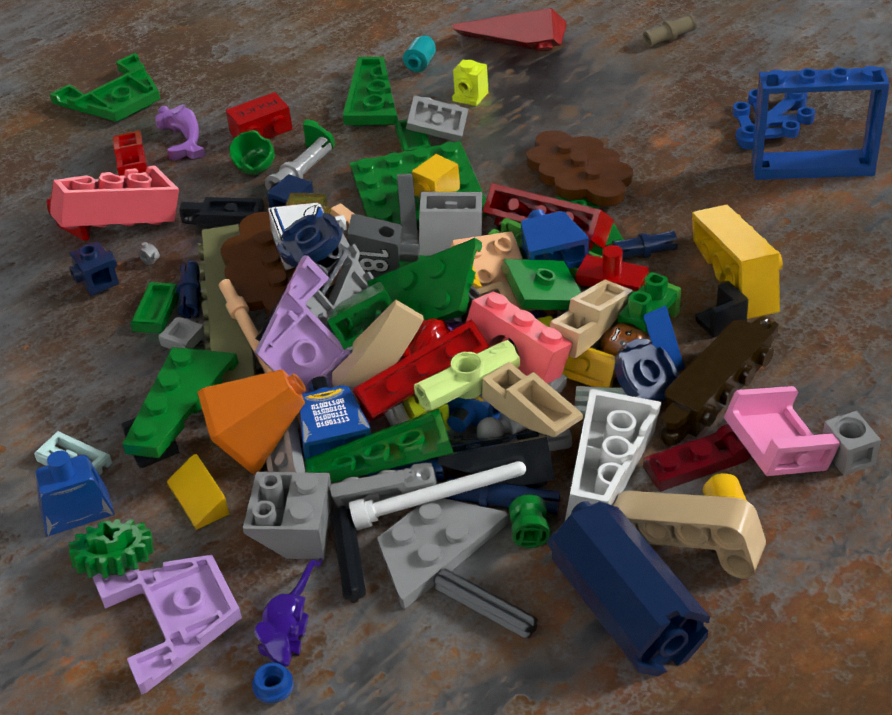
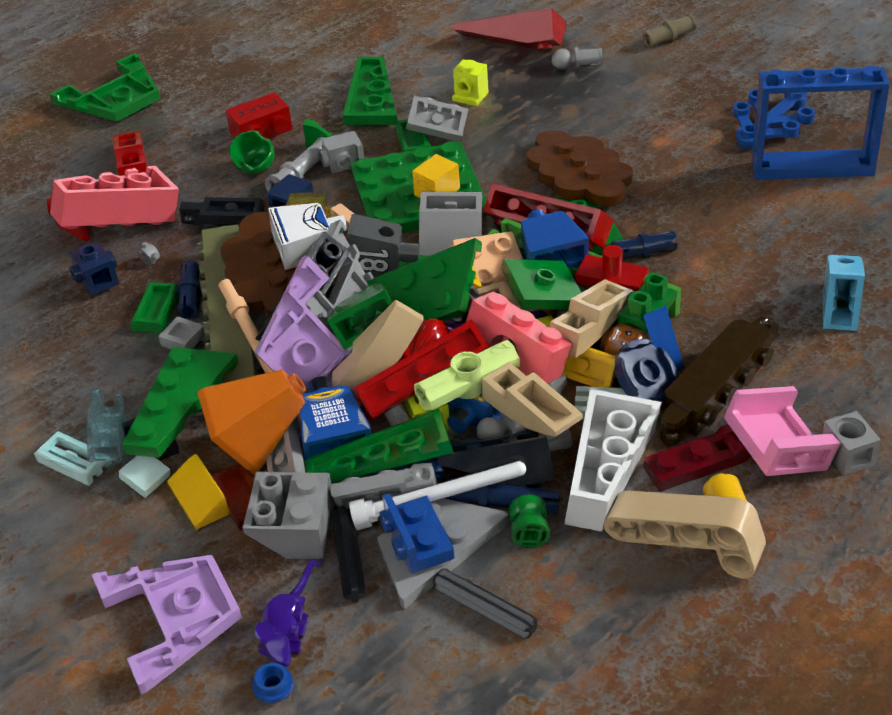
blue torso [35,450,115,537] -> none
green gear [69,519,154,579] -> none
medium lavender animal [155,104,205,161] -> none
dark blue tile [277,213,343,267] -> none
dark grey beam [397,173,419,244] -> none
teal brick [403,35,436,72] -> none
dark blue brick [547,501,710,676] -> none
yellow wedge [692,205,783,319] -> none
black panel [695,281,749,338] -> none
none -> clear light blue hinge [86,390,128,461]
none -> light aqua tile [119,455,170,498]
none -> clear red tile [212,464,254,531]
none -> light grey brick [319,131,364,174]
none -> blue bracket [379,493,455,574]
none -> light grey pin [551,47,603,70]
none -> medium azure torso [823,255,865,331]

